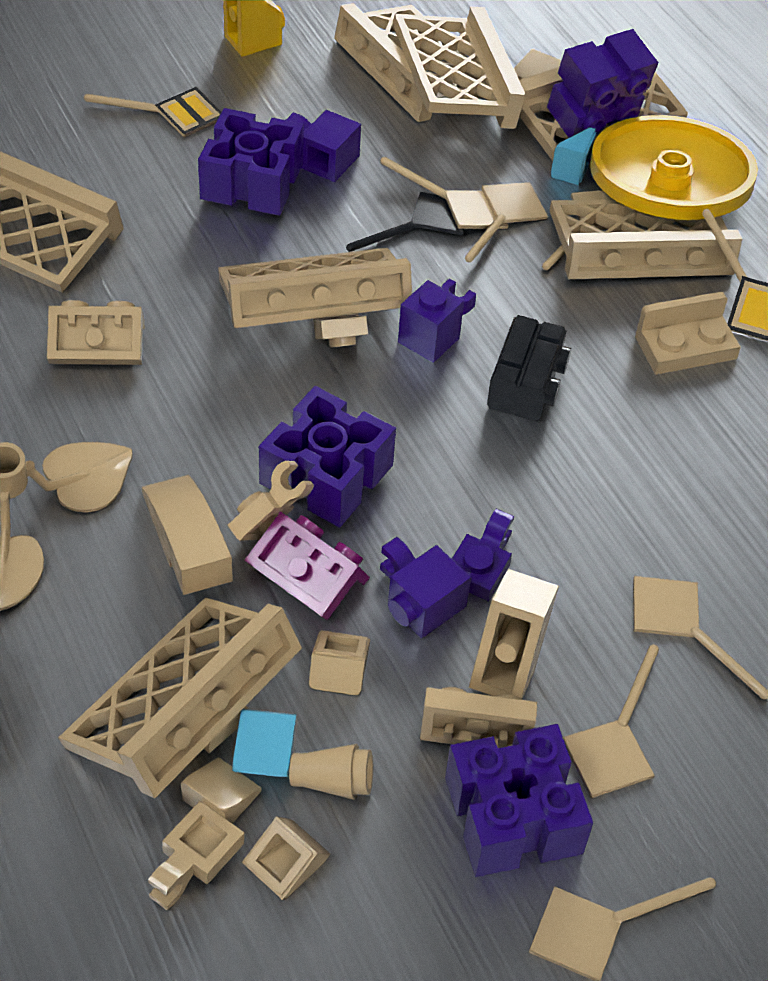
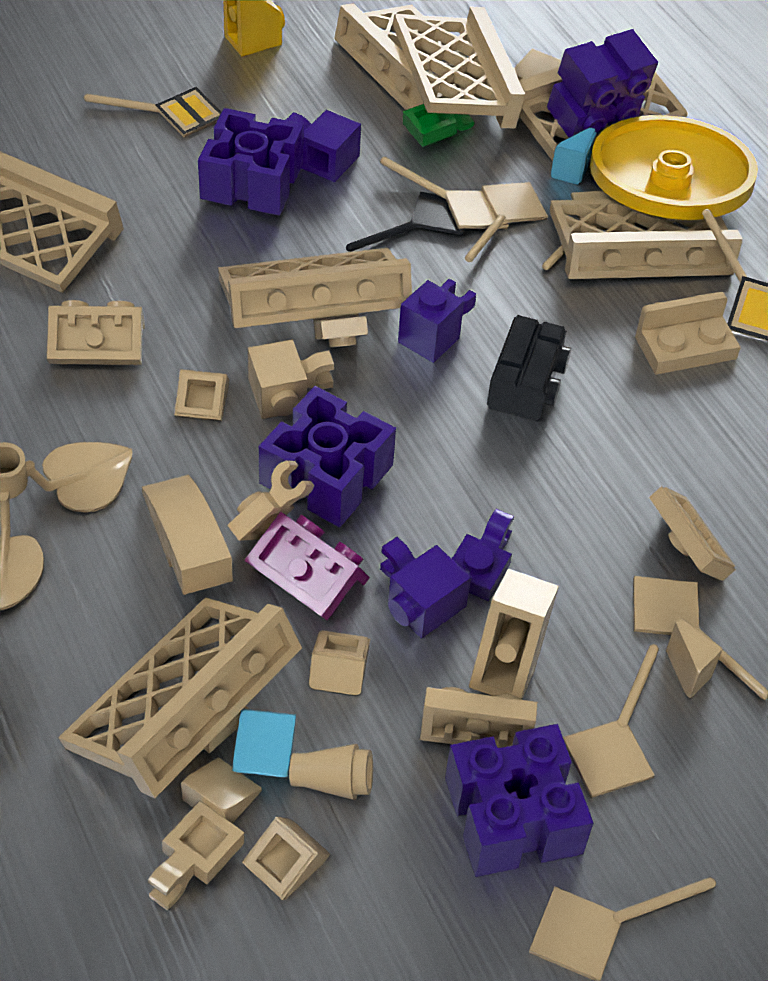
none -> tan slope [174,369,230,421]
none -> tan brick [248,339,334,419]
none -> green plate [403,104,475,147]
none -> tan plate [649,486,736,581]
none -> tan slope [666,617,723,698]

